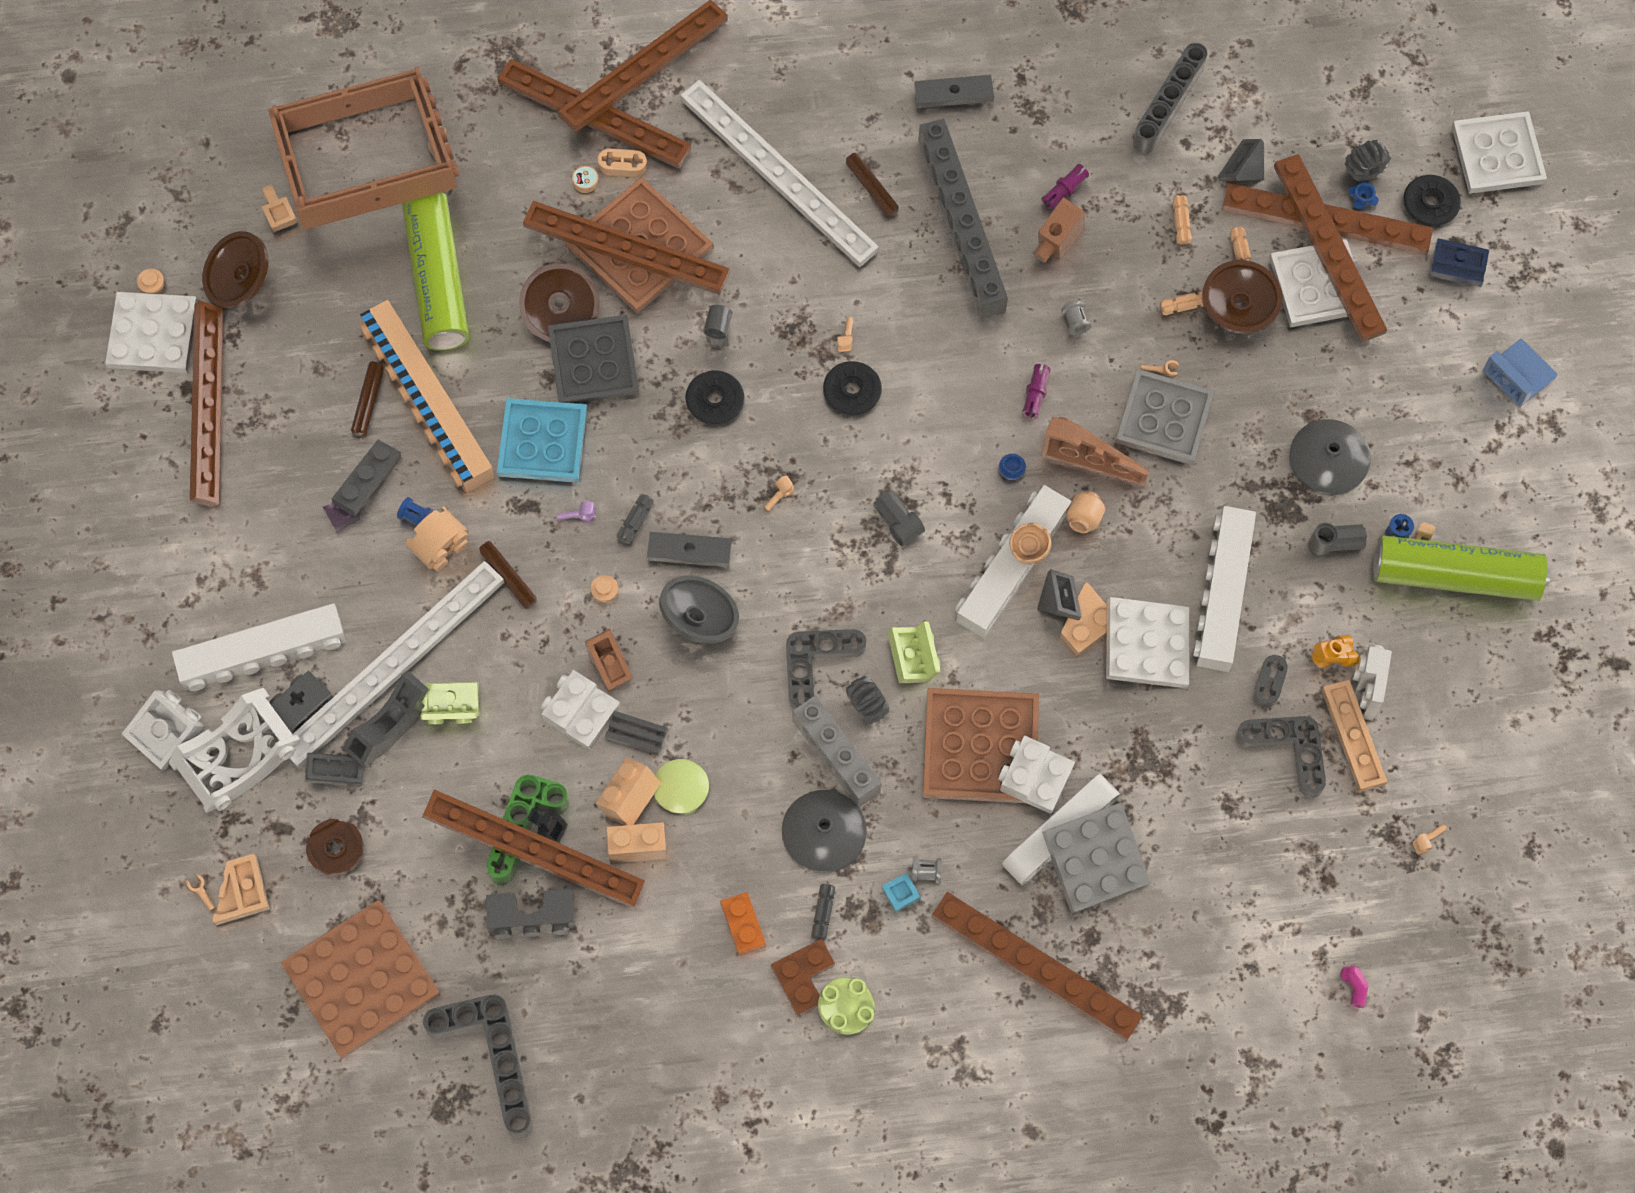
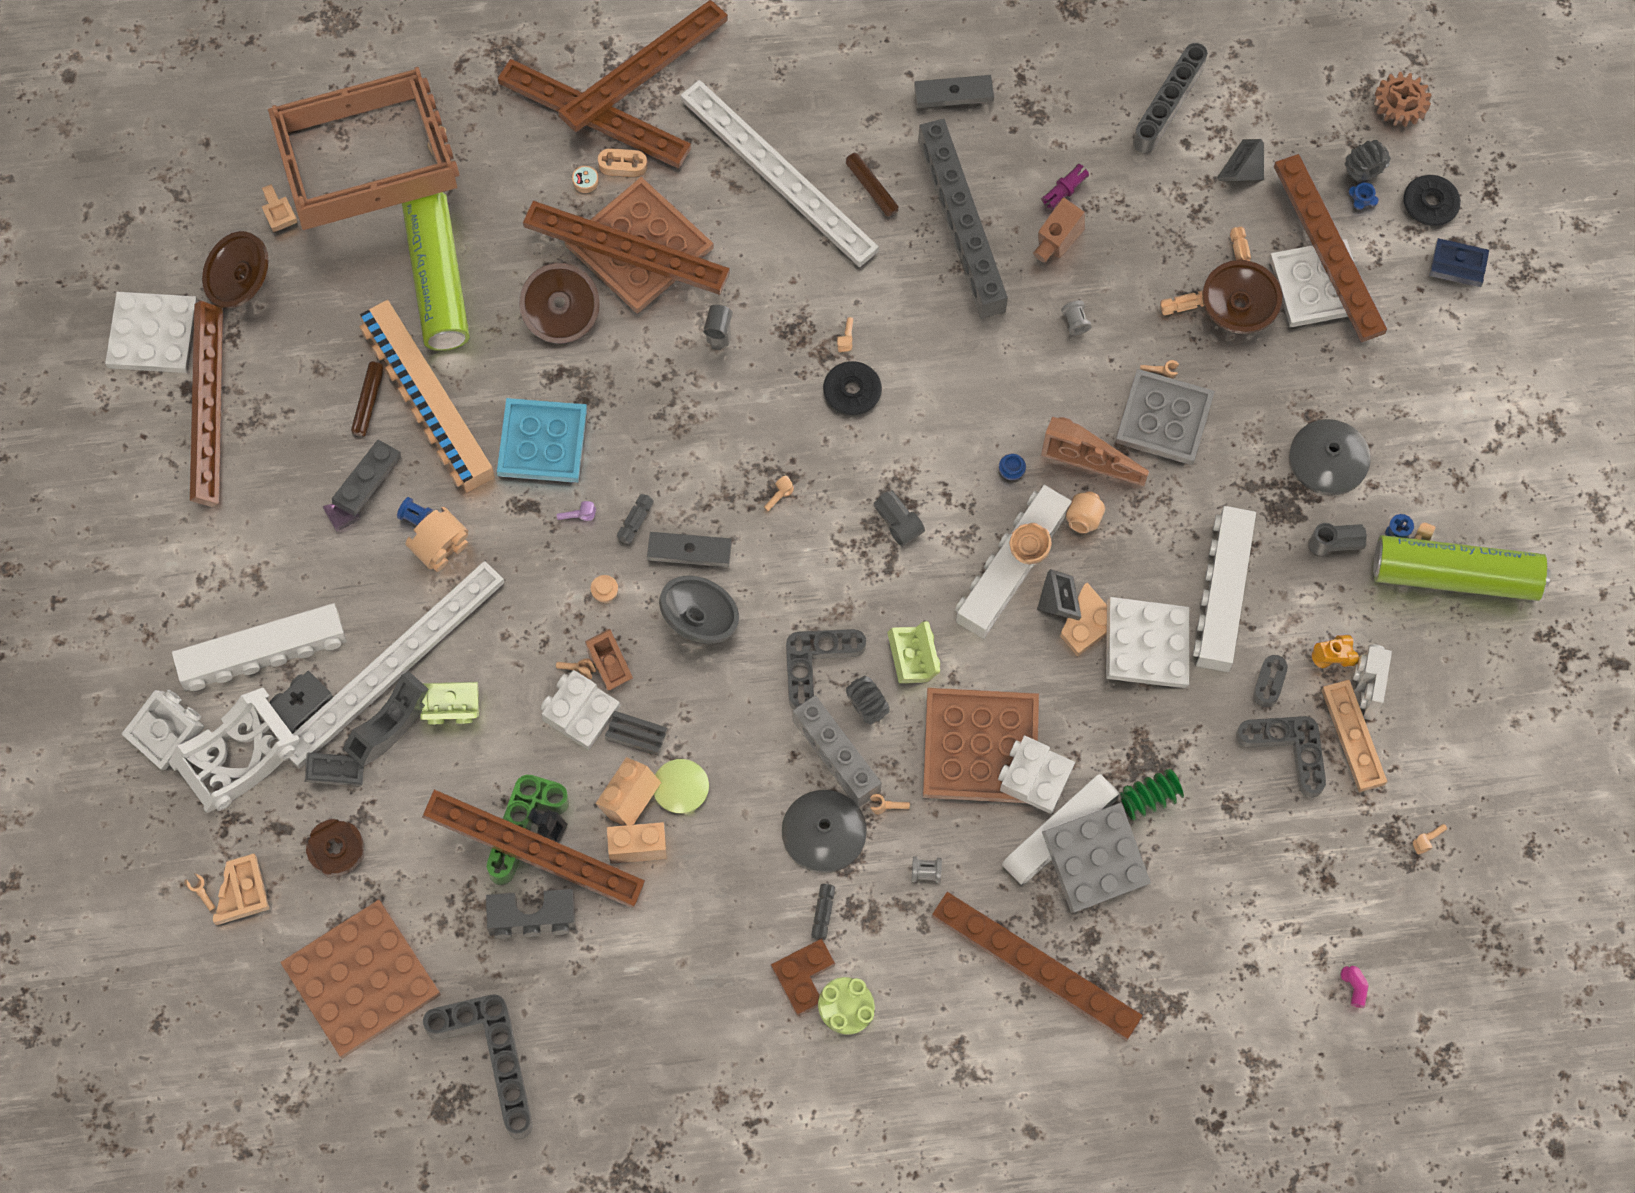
light nougat plate [137,269,164,294] -> none
reddish brown axle [479,541,537,609] -> none
dark grey plate [548,315,639,403] -> none
black wheel [685,370,744,425] -> none
orange plate [720,892,766,956] -> none
medium azure plate [881,873,921,913] -> none
magenta pin [1022,364,1051,419] -> none
light nougat axle [1173,195,1192,245] -> none
dark orange plate [1222,183,1433,255] -> none
white plate [1451,111,1547,194] -> none
medium blue bracket [1482,339,1558,408] -> none
none -> light nougat hand [556,658,596,680]
none -> light nougat hand [870,794,910,815]
none -> green piece [1120,768,1184,821]
none -> nougat gear [1374,72,1432,127]

